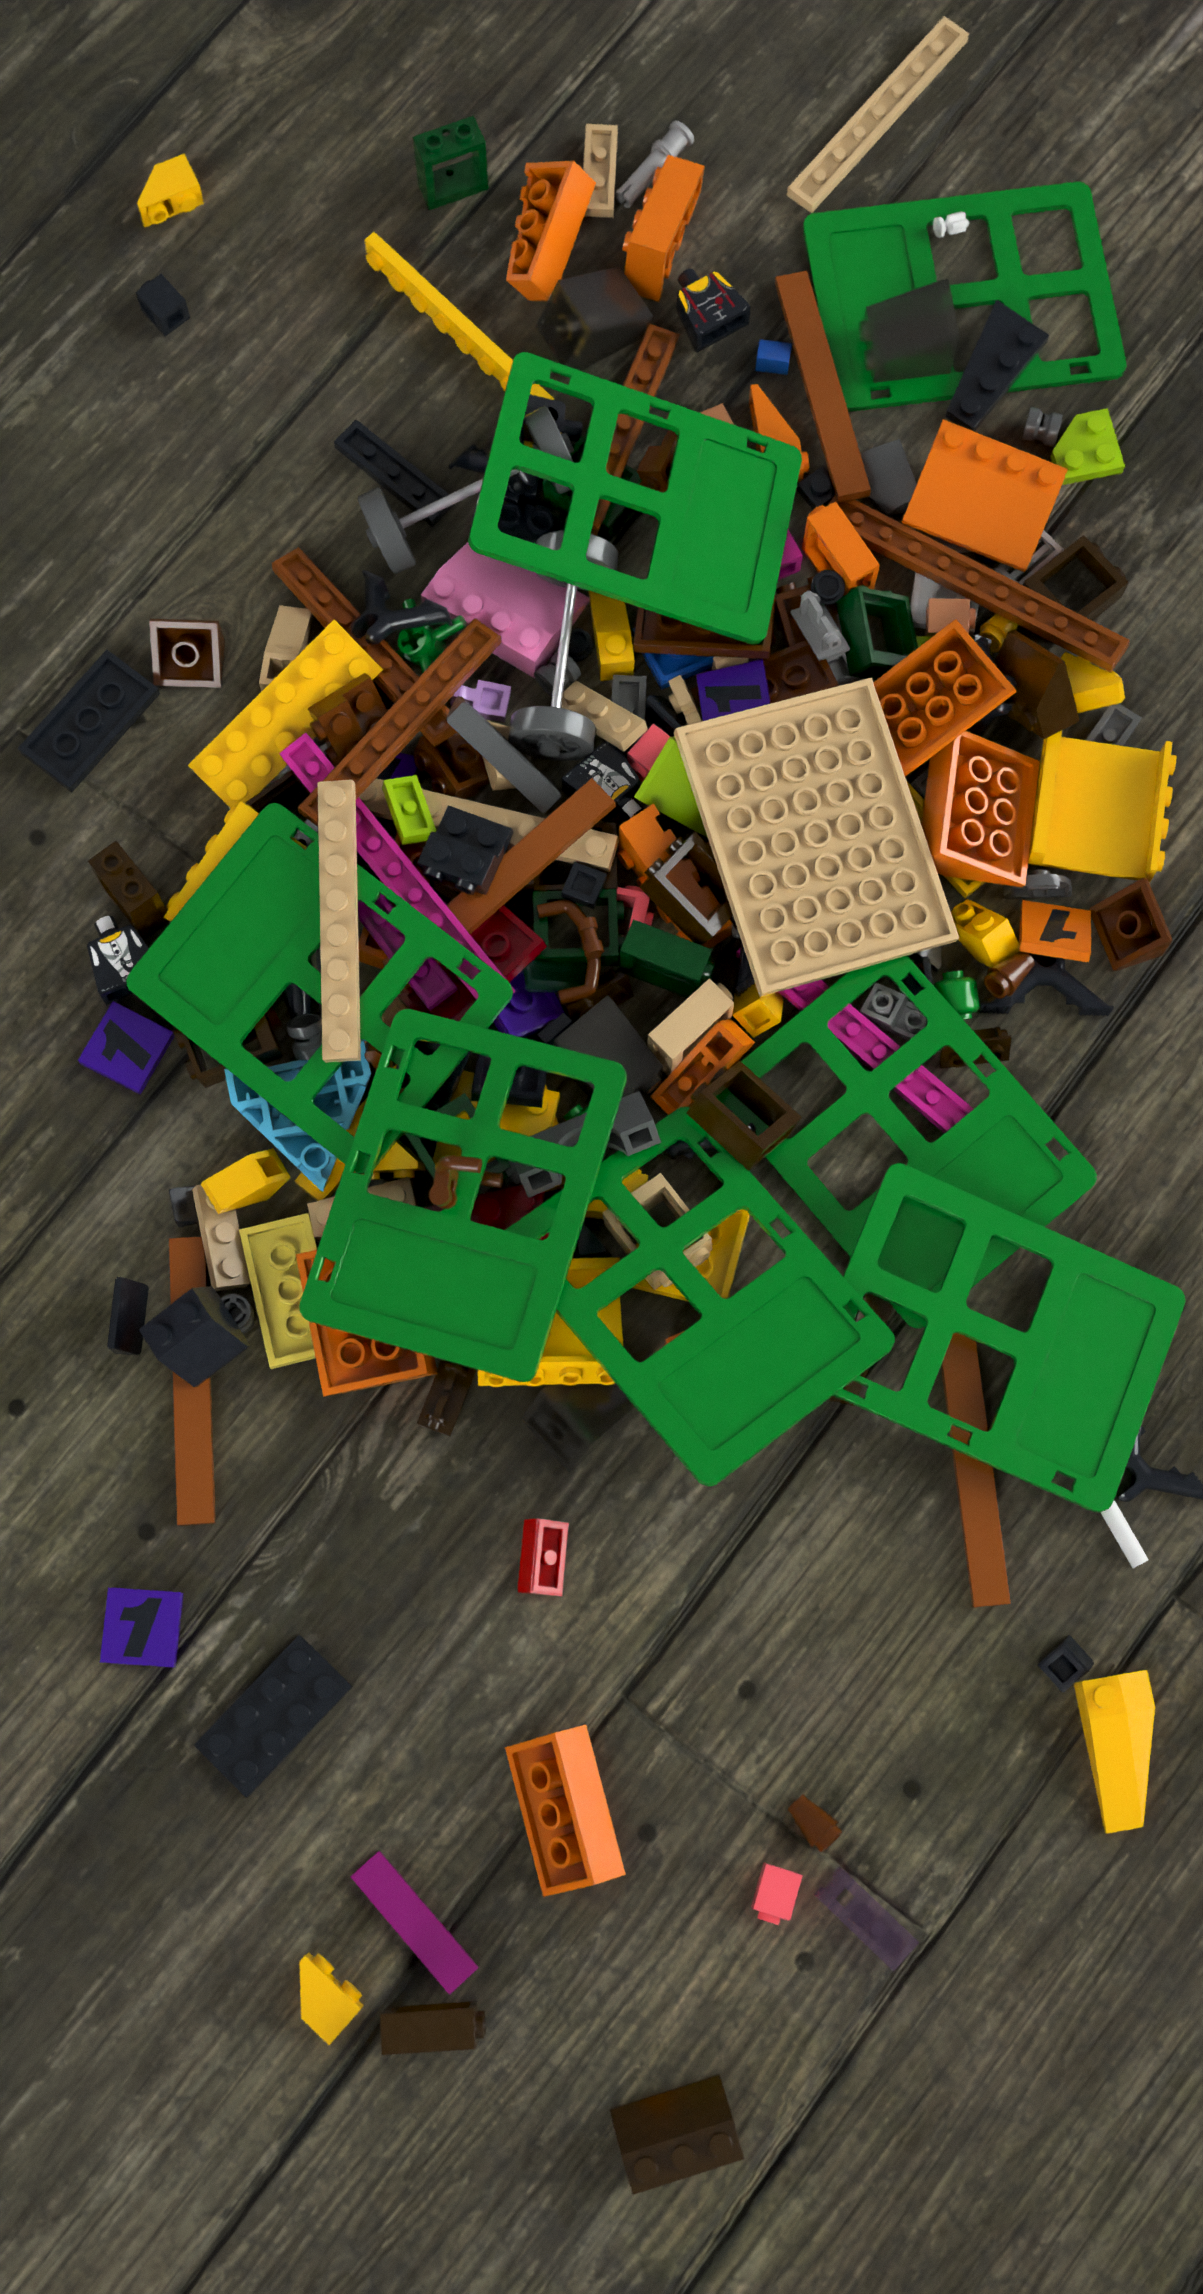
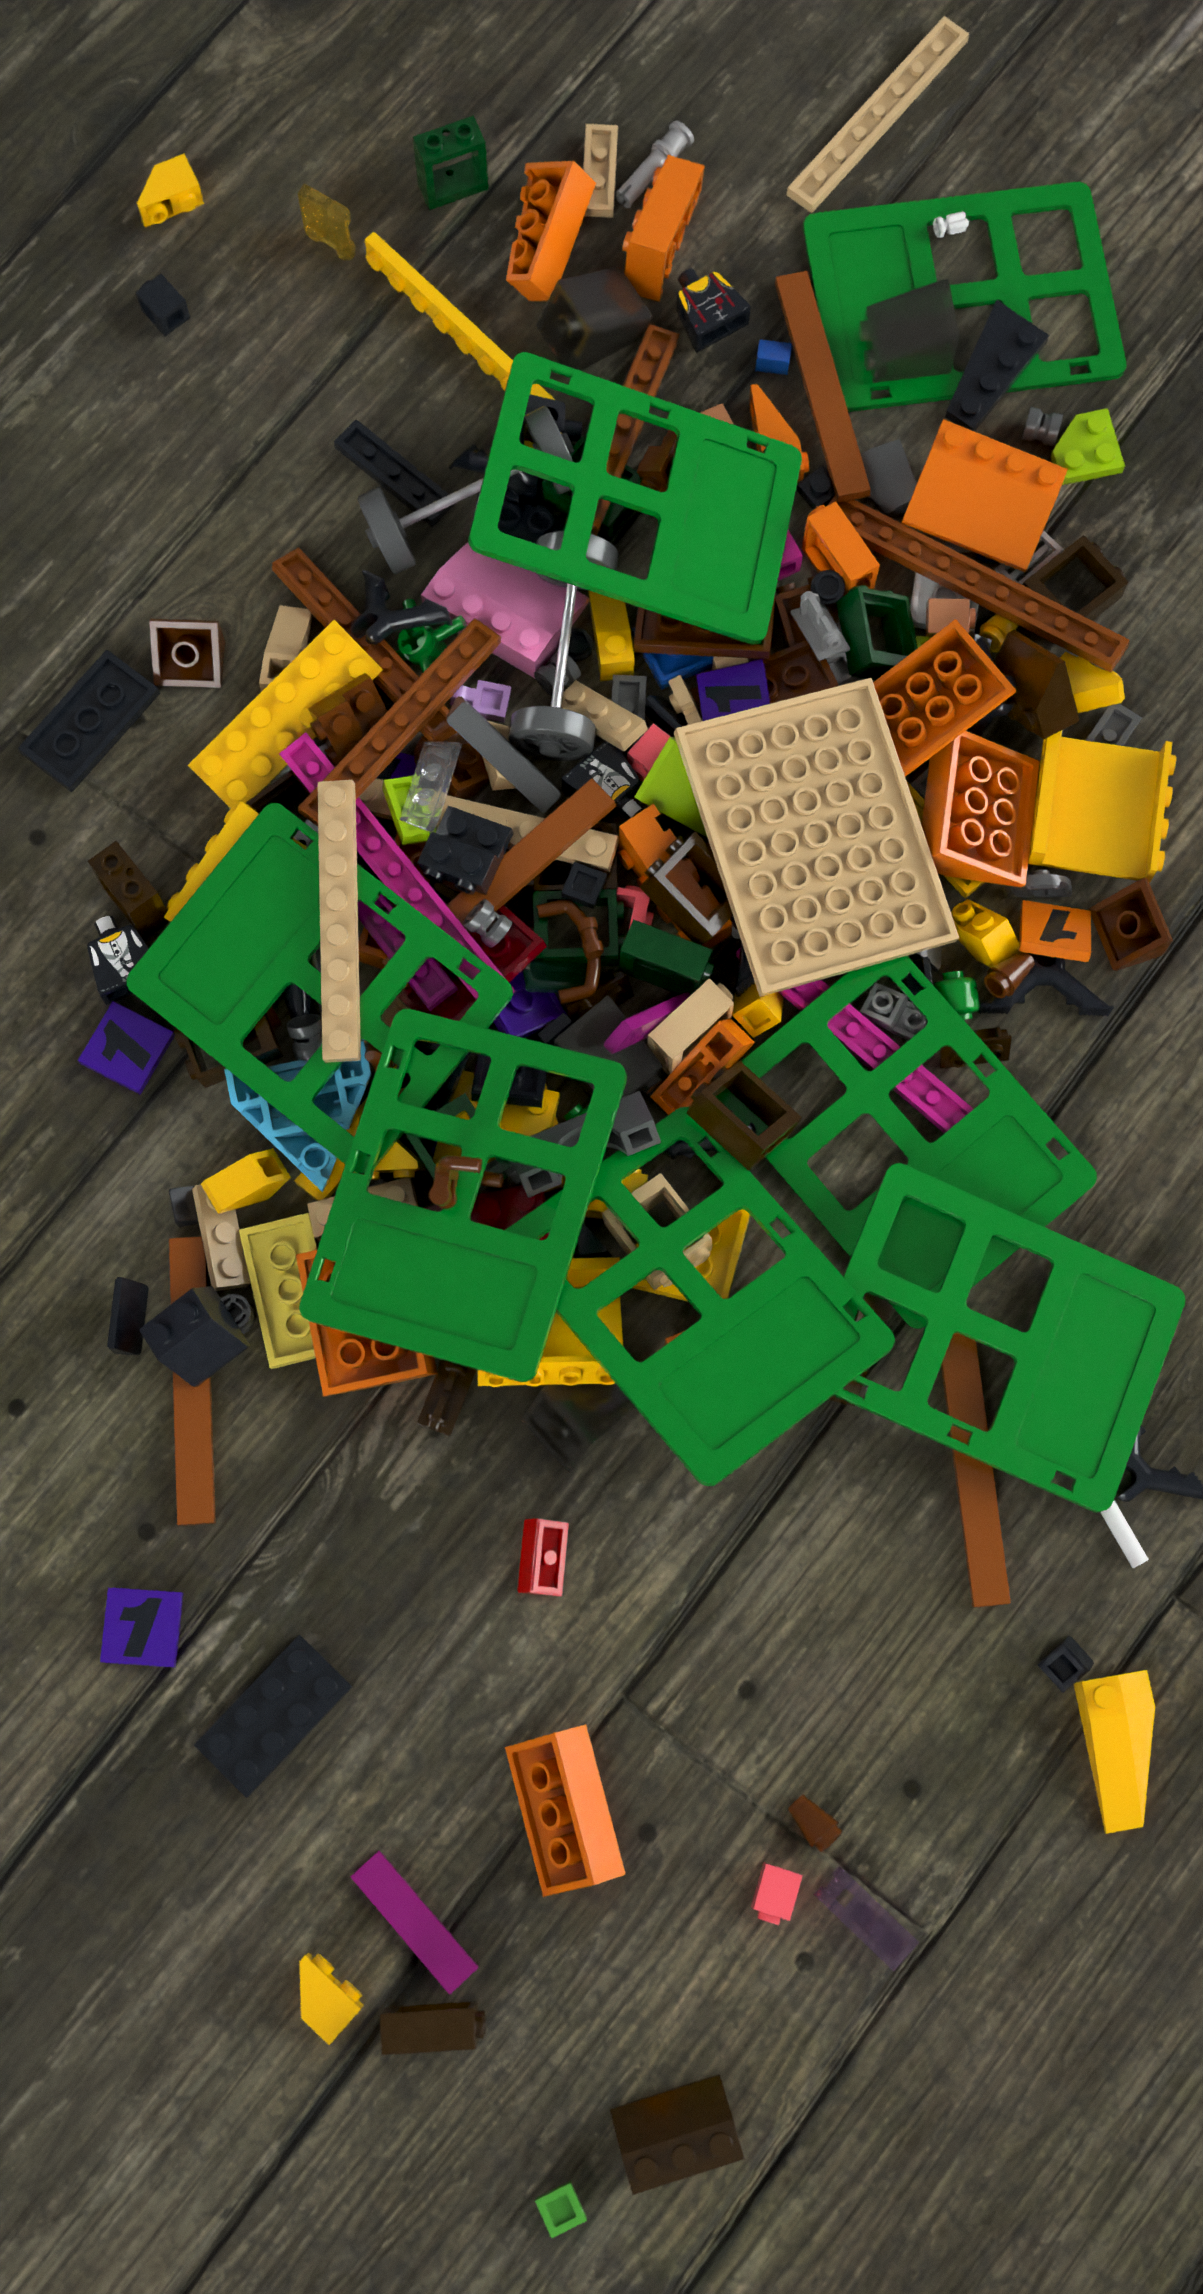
none -> clear yellow plate [297,184,356,261]
none -> clear slope [400,741,462,832]
none -> dark grey wheel [462,899,512,948]
none -> bright green plate [535,2181,587,2239]
none -> magenta tile [603,992,691,1054]

